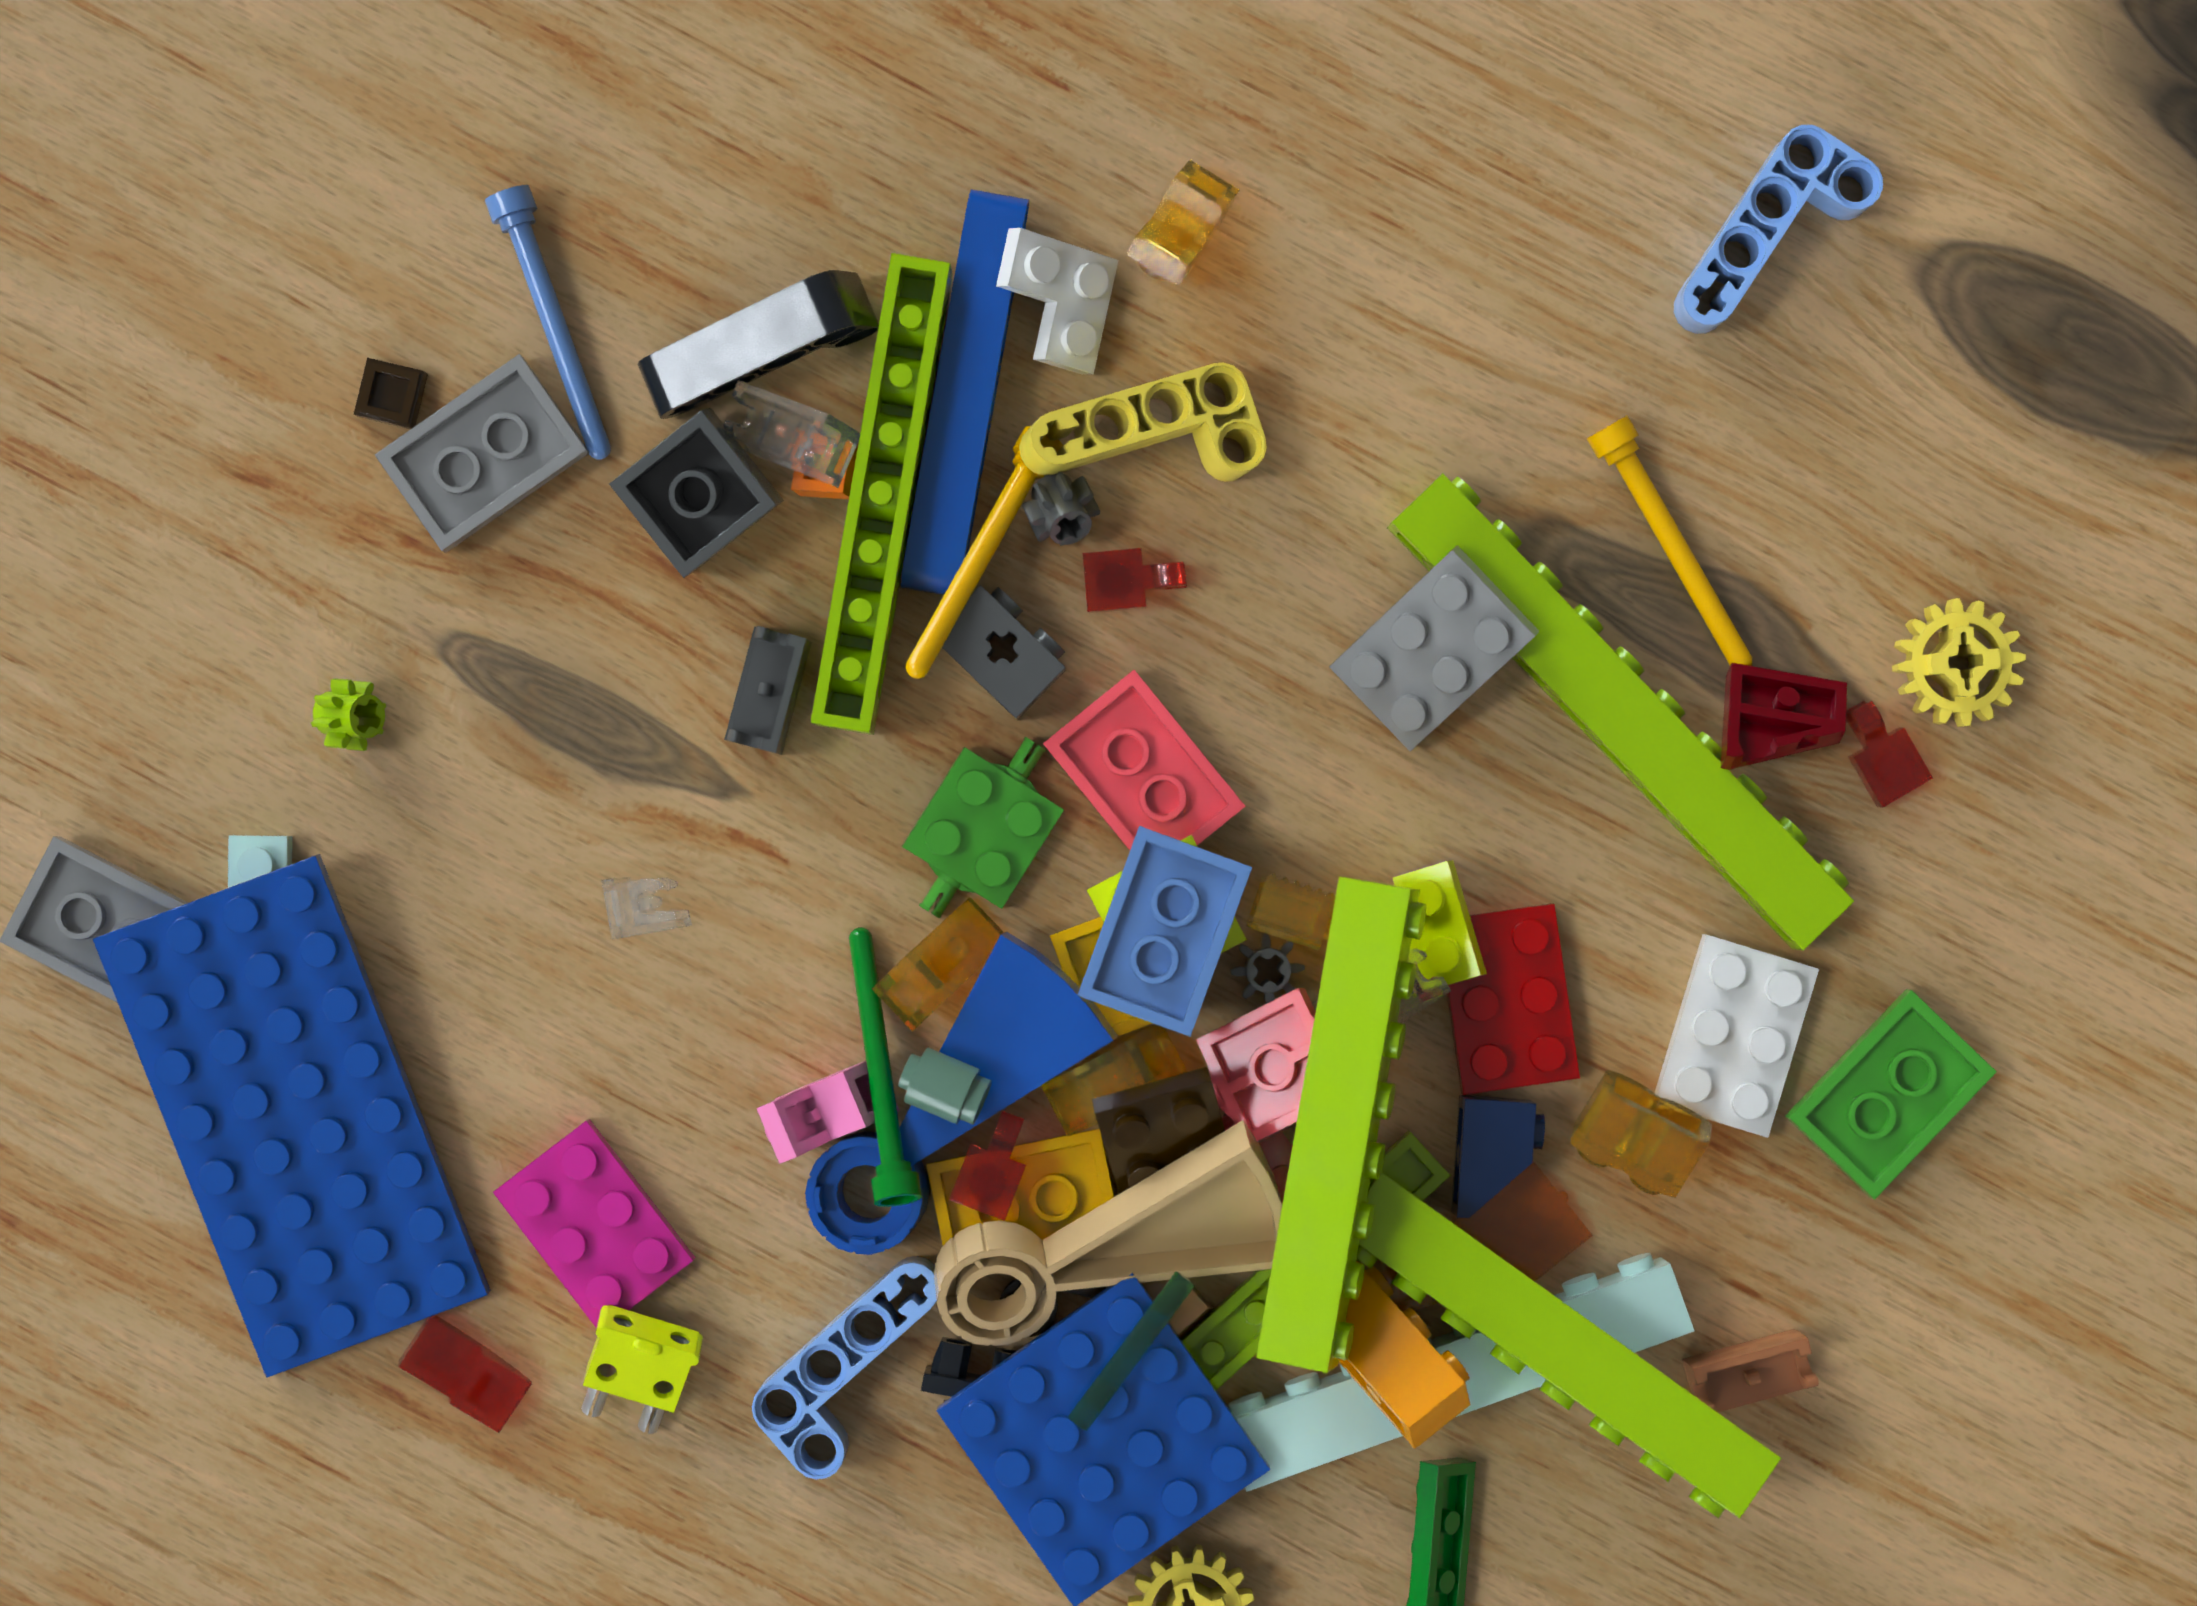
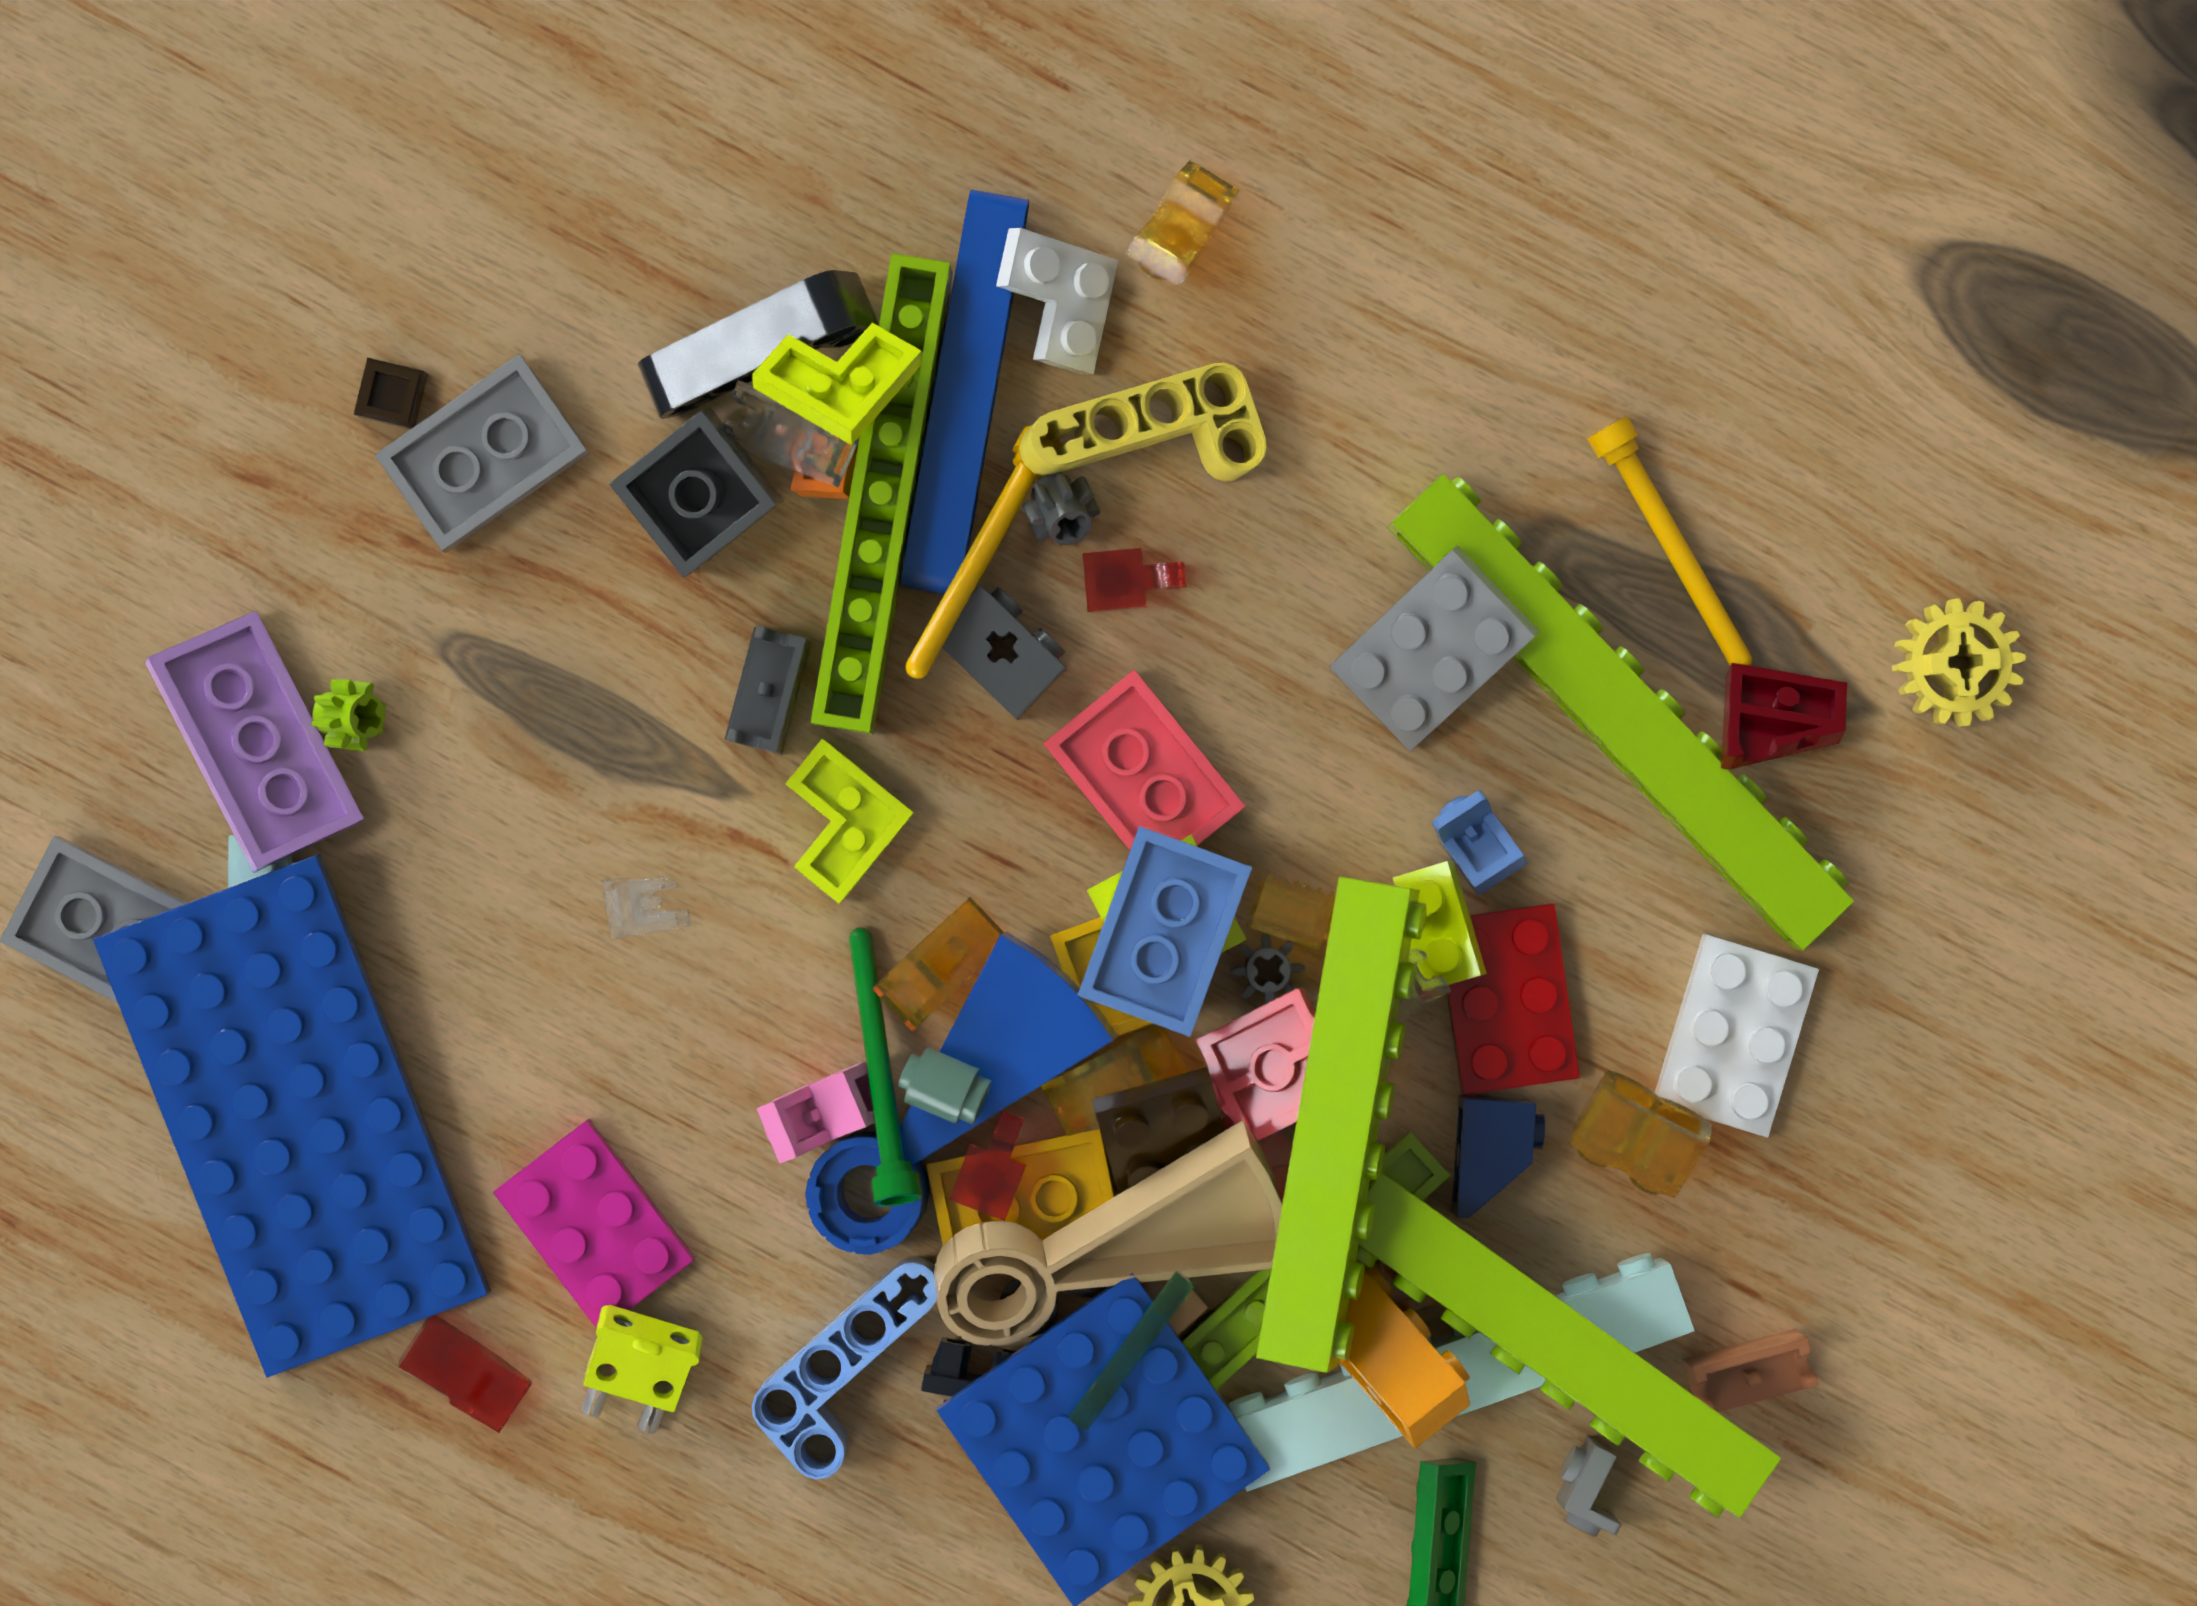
medium blue piece [485,185,611,460] -> none
bright green plate [902,737,1064,918] -> none
clear orange piece [1452,1161,1593,1281] -> none
light blue beam [1674,125,1883,334] -> none
bright green plate [1785,989,1997,1200] -> none
clear red plate [1846,701,1933,808] -> none
none -> lavender plate [145,611,364,873]
none -> neon yellow plate [752,323,921,445]
none -> neon yellow plate [785,738,914,904]
none -> medium blue bracket [1432,790,1527,896]
none -> light grey bracket [1556,1436,1621,1537]

